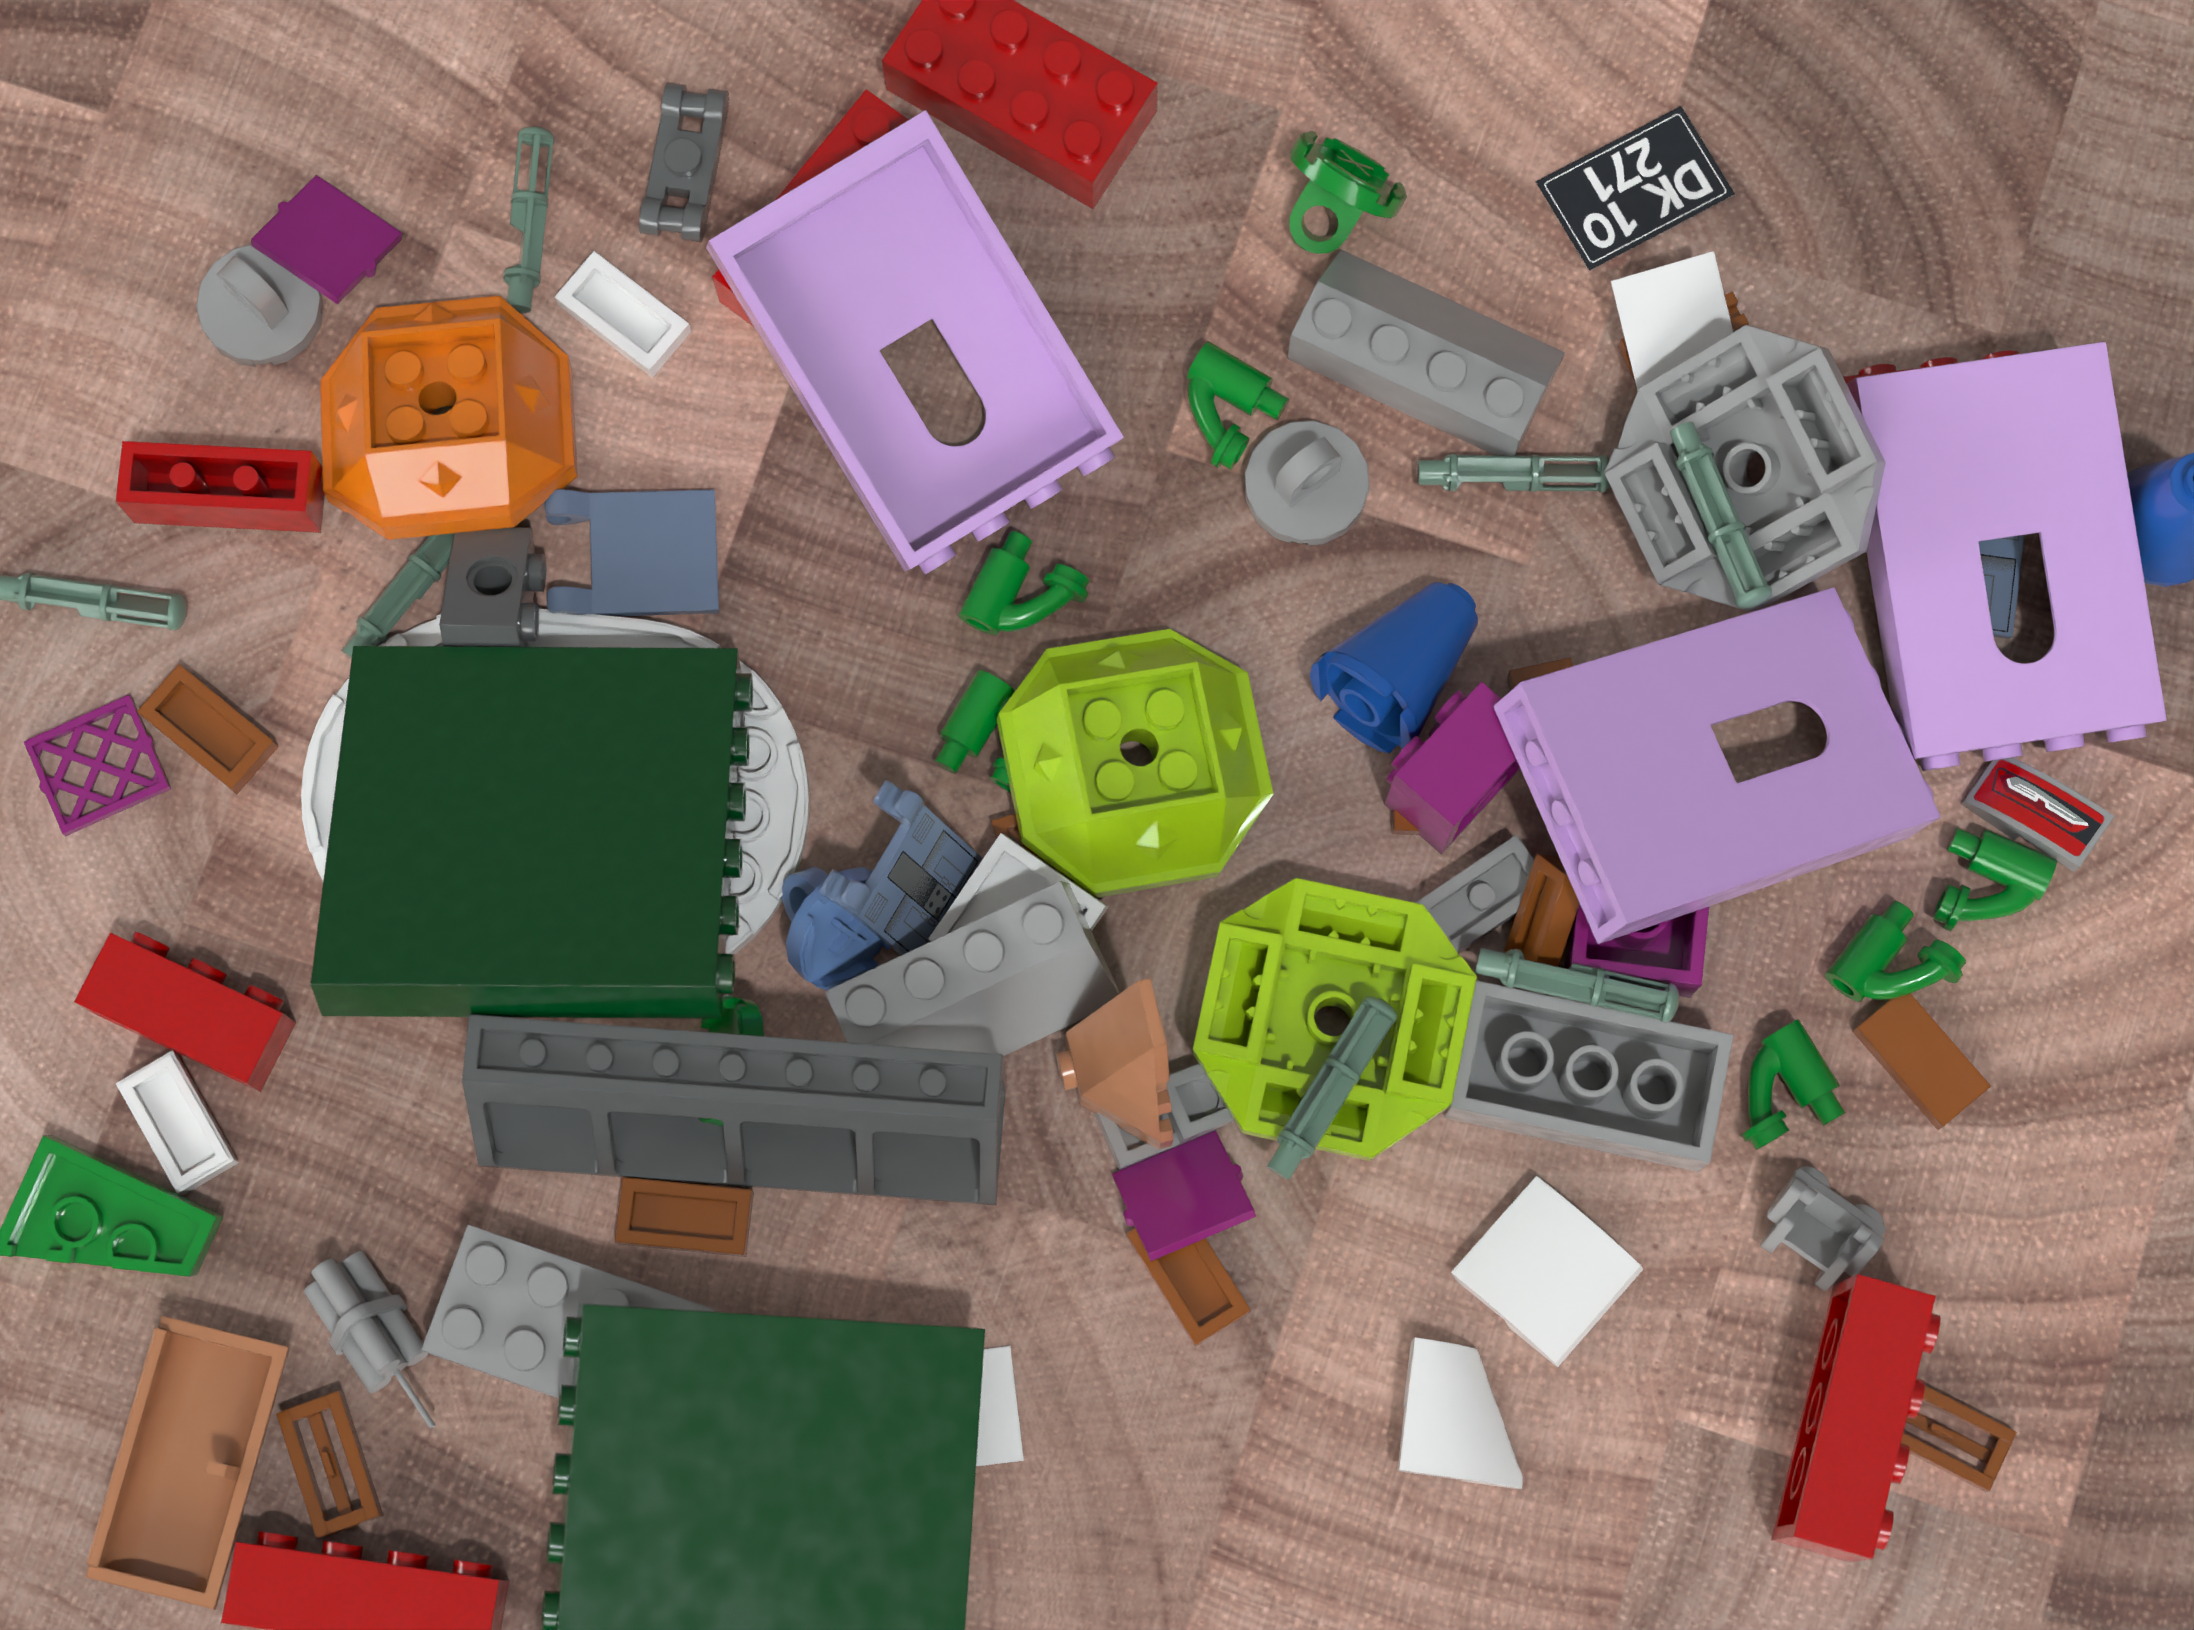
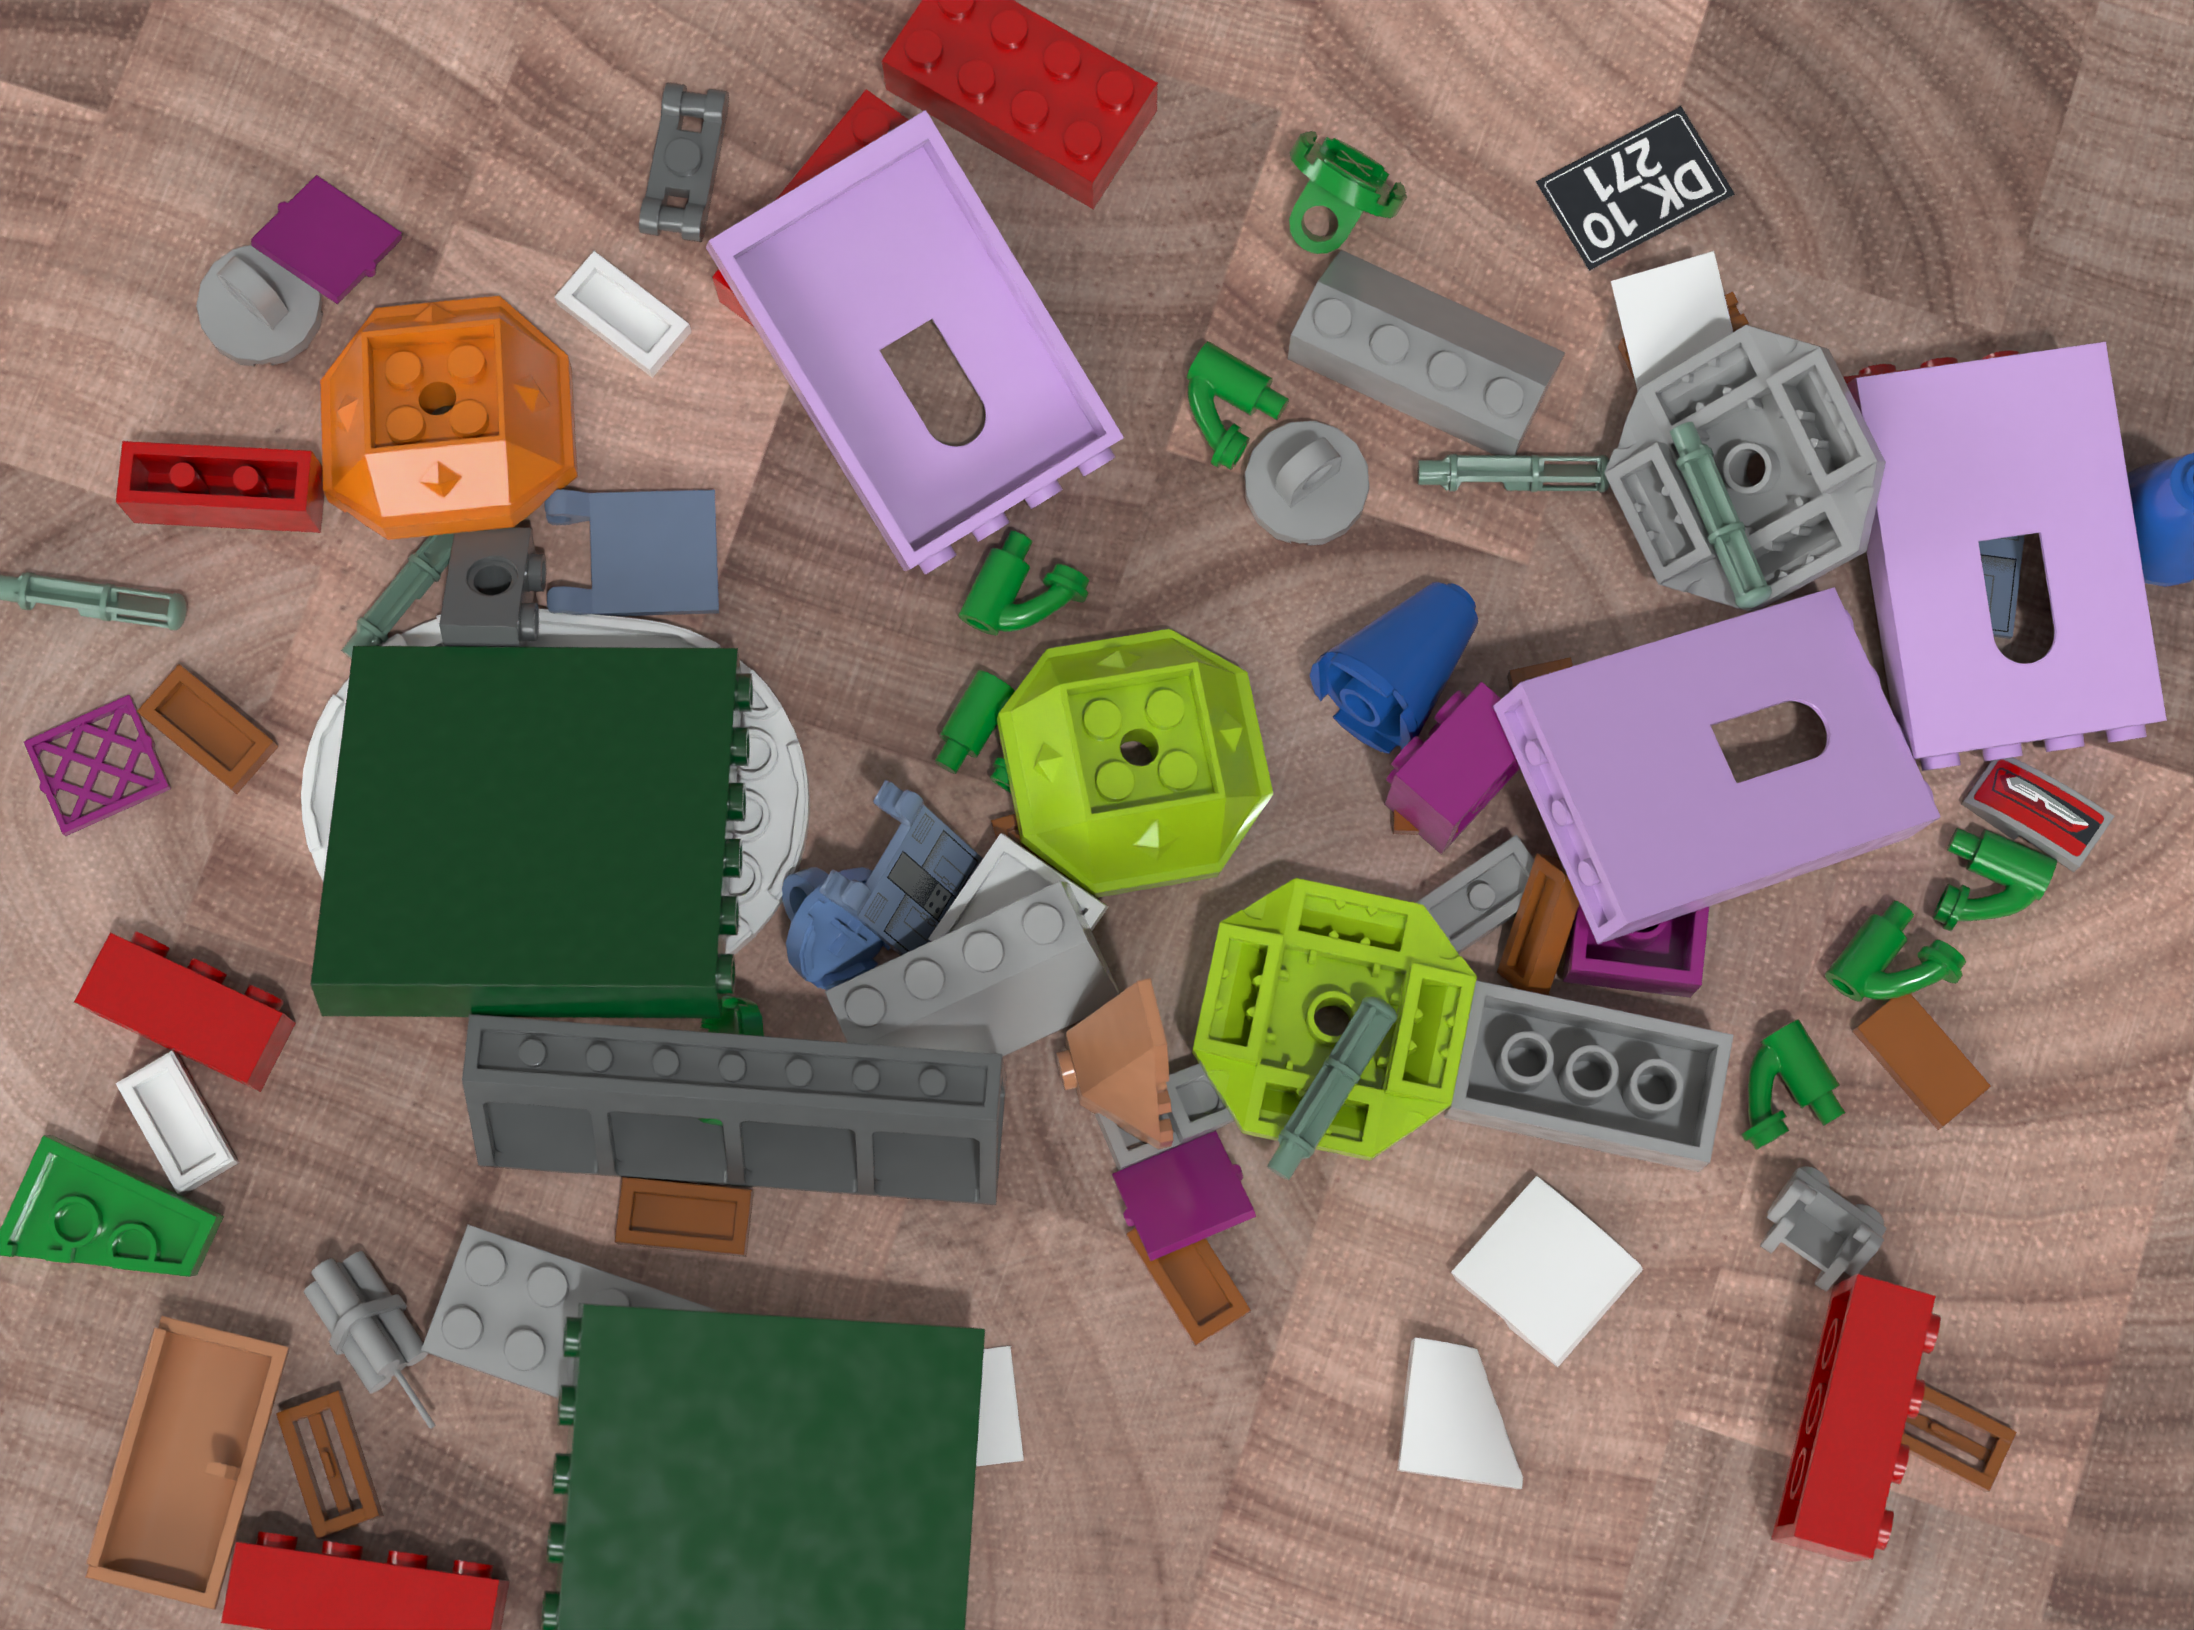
sand green piece [503,126,554,313] -> none
sand green piece [1475,948,1679,1023] -> none

